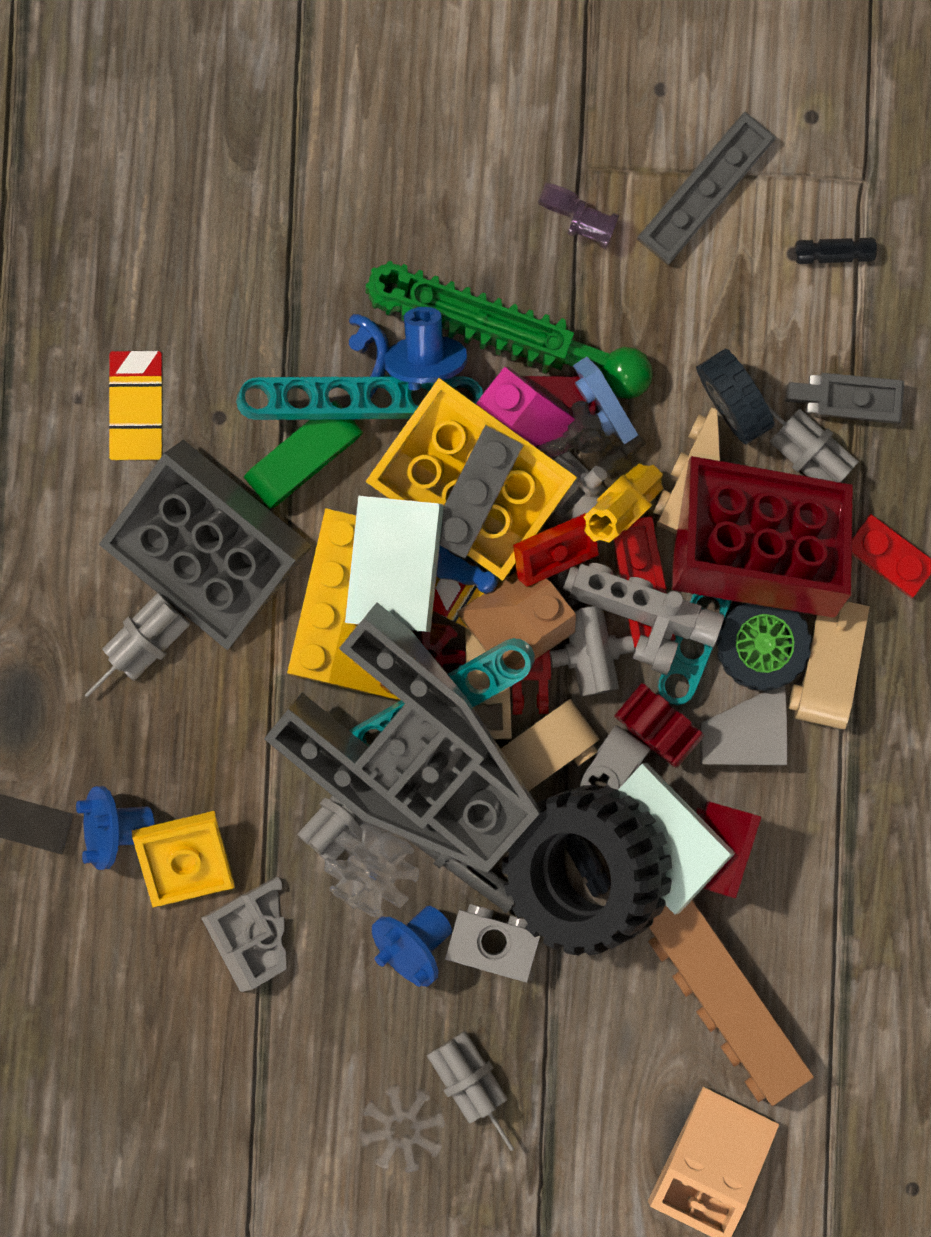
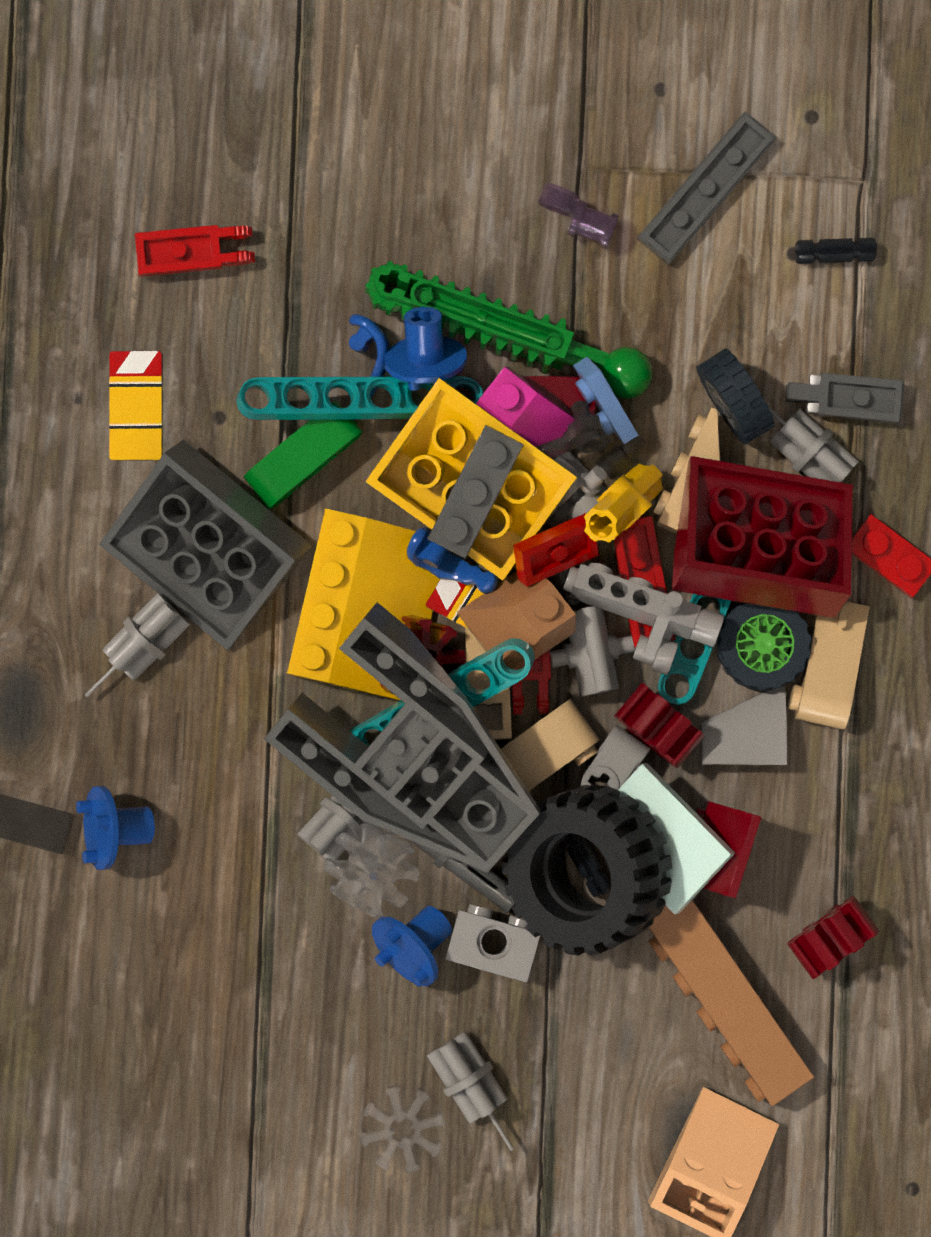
yellow tile [132,811,235,908] -> none
light grey slope [201,877,287,992] -> none
light aqua tile [345,496,444,632] -> none
none -> red hinge [135,225,255,277]
none -> dark red gear [787,895,880,979]

